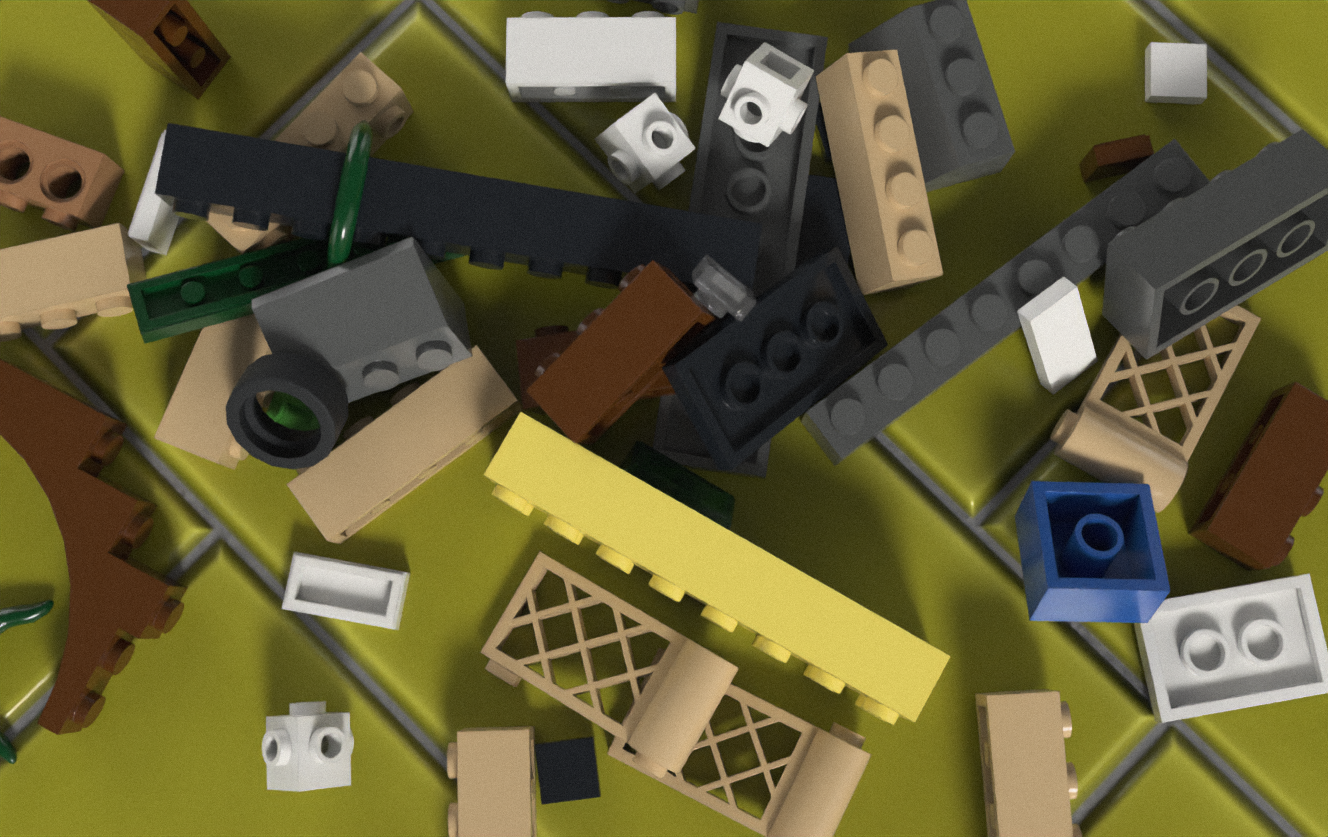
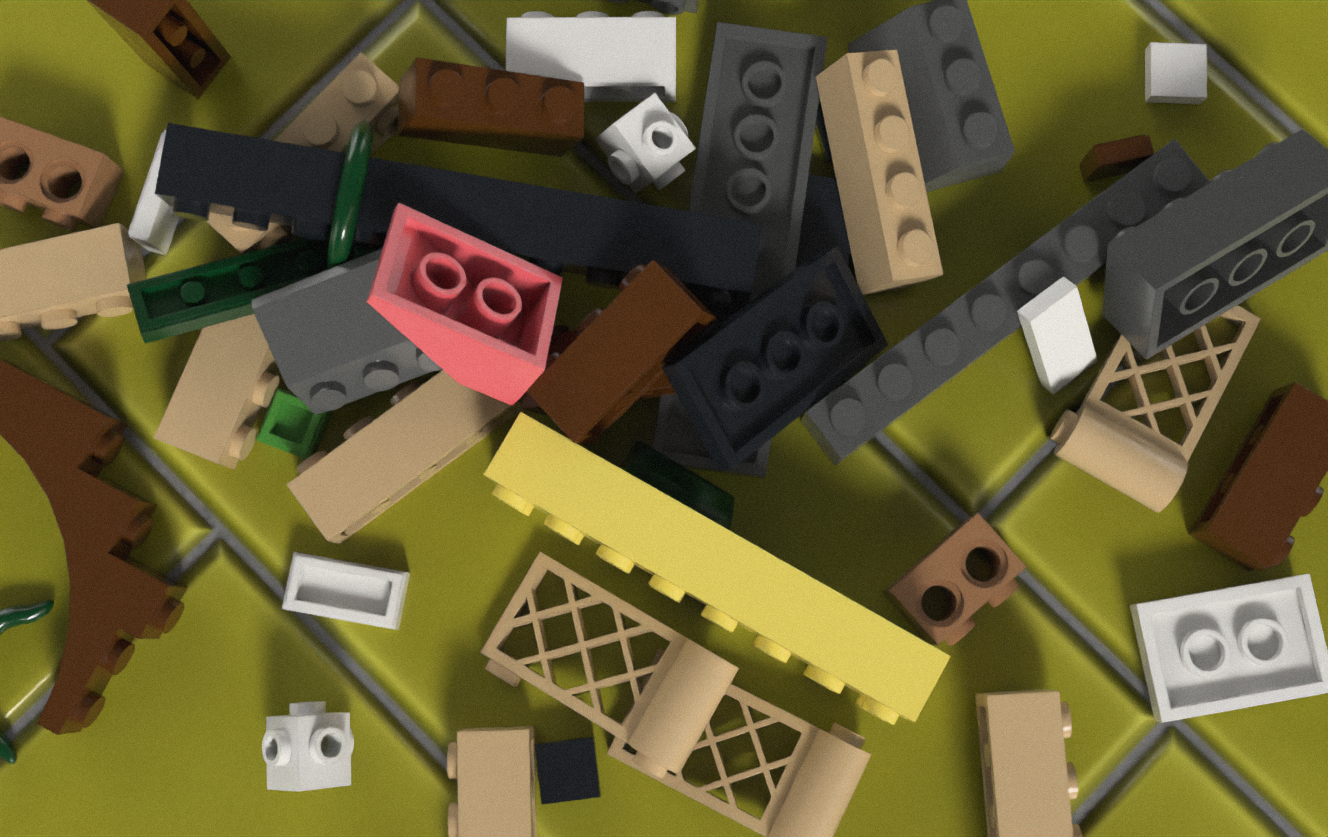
black tyre [225,352,349,469] -> none
clear plate [692,255,757,322] -> none
white brick [718,42,814,147] -> none
blue brick [1015,481,1171,623] -> none
none -> coral slope [367,203,563,406]
none -> reddish brown brick [398,57,584,157]
none -> medium nougat brick [883,513,1026,646]

